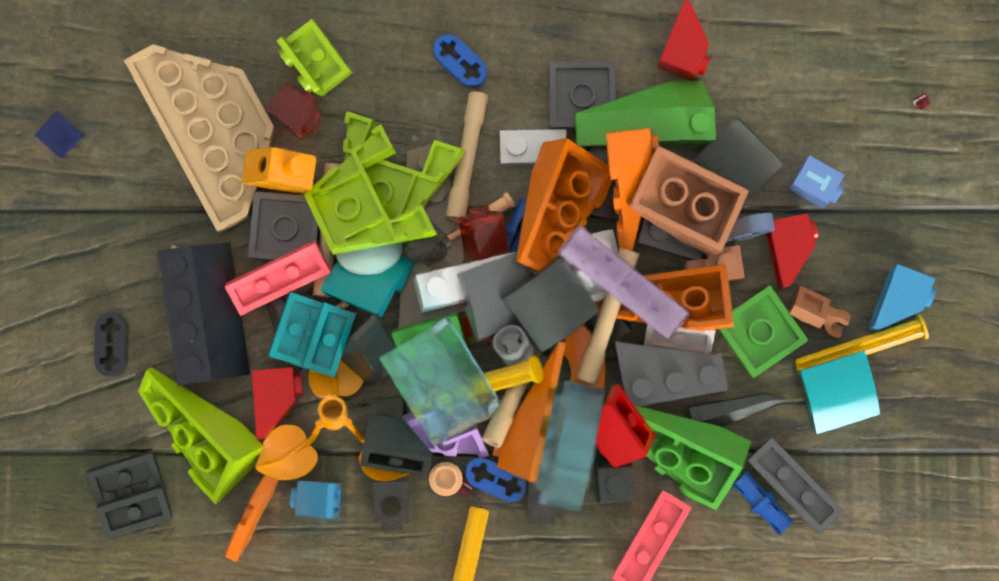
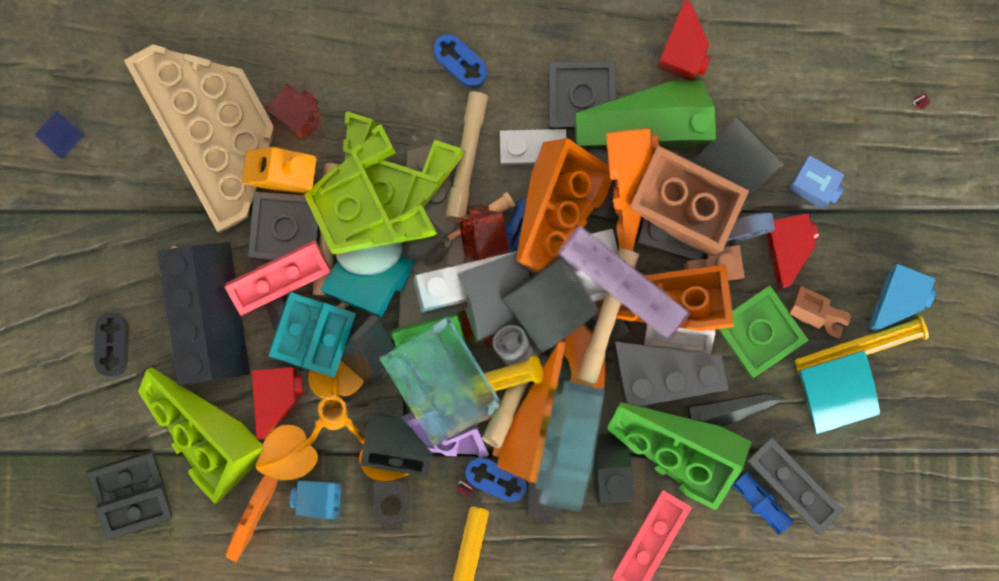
lime bracket [276,19,353,96] -> none
light nougat plate [429,462,463,496] -> none
red slope [595,384,656,468] -> none

